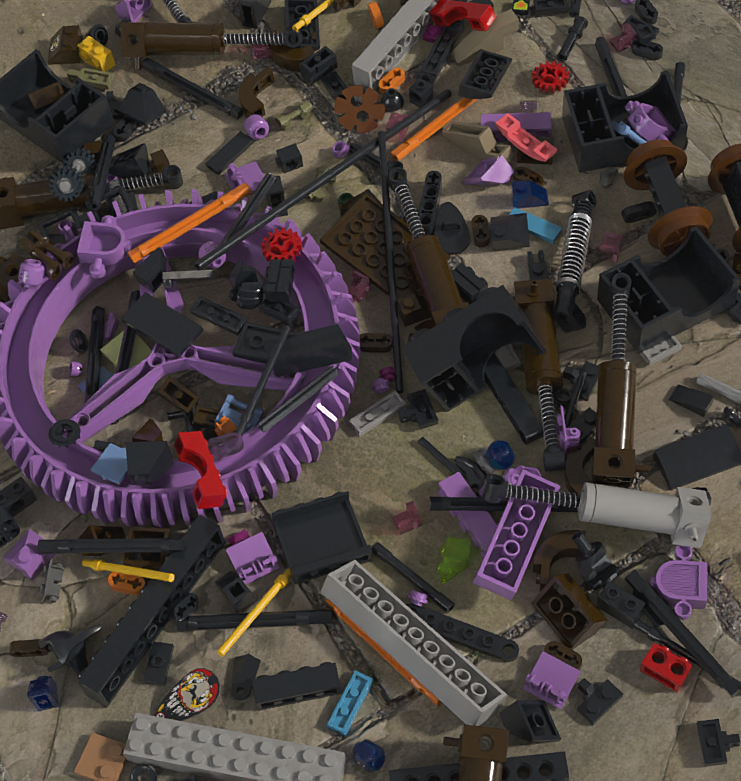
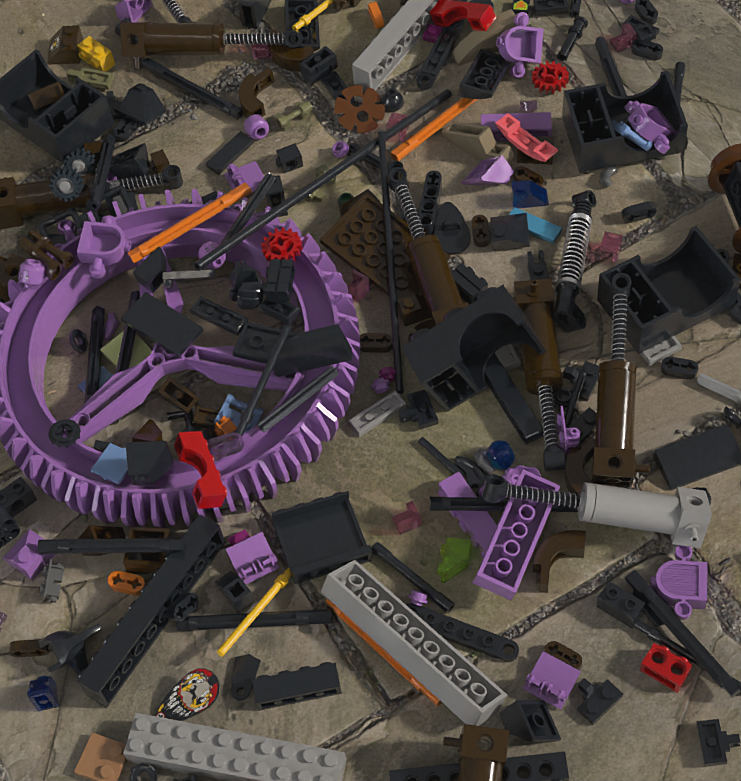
medium lavender hinge [69,361,83,377] -> none
yellow bar [82,559,174,582] -> none
black brick [86,24,108,46] -> none
black plate [143,641,174,686] -> none
dark azure tile [326,670,374,737] -> none
clear blue head [353,739,386,772] -> none
orange beam [378,68,405,94] -> none
black brick [409,78,434,107] -> none
dark brown slope [531,573,608,650] -> none
black piece [572,531,620,590] -> none
reddish brown brick [624,139,713,256] -> none
black slope [669,384,714,417] -> none
none -> medium lavender piece [496,12,544,78]
none -> black beam [661,357,699,379]

